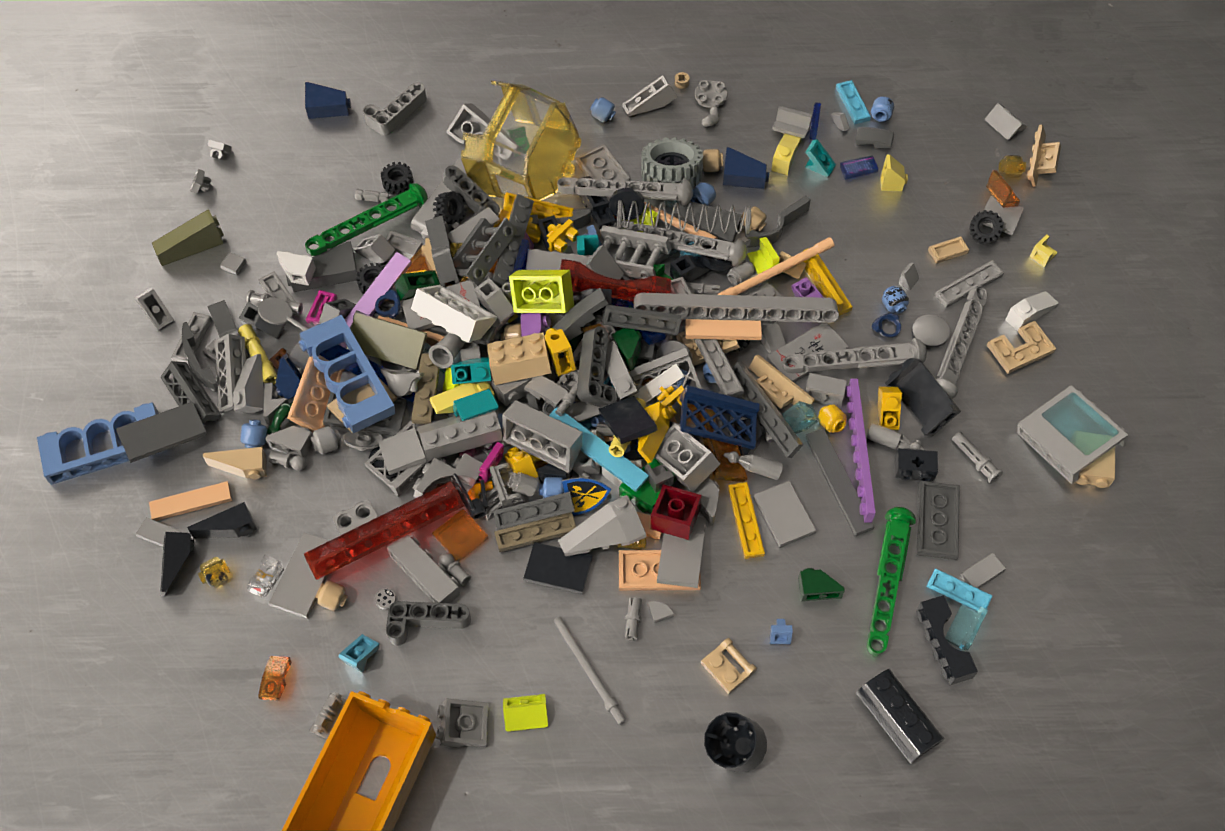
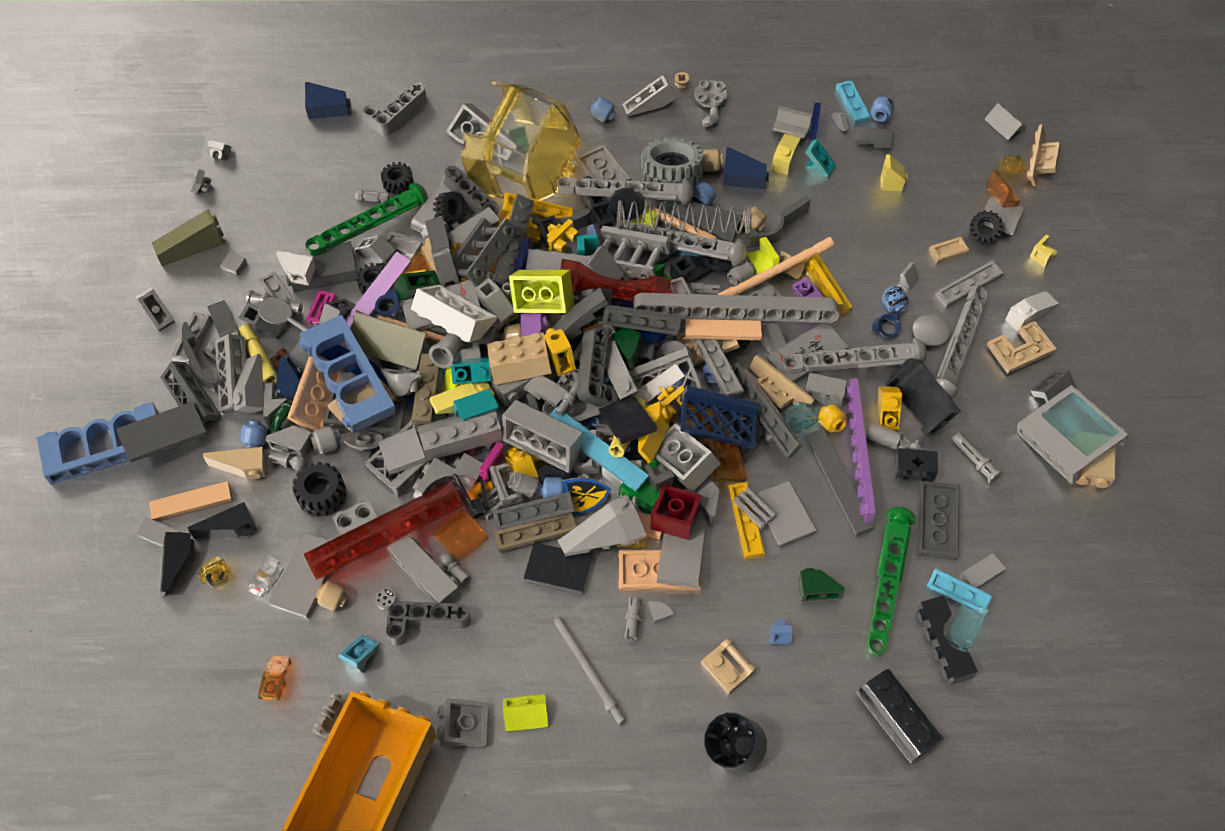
light grey wheel [724,451,783,480] -> none
clear blue tile [840,155,879,179] -> none
none -> black tyre [292,462,346,517]
none -> light grey tile [733,487,776,529]
none -> flat silver panel [1031,369,1077,410]

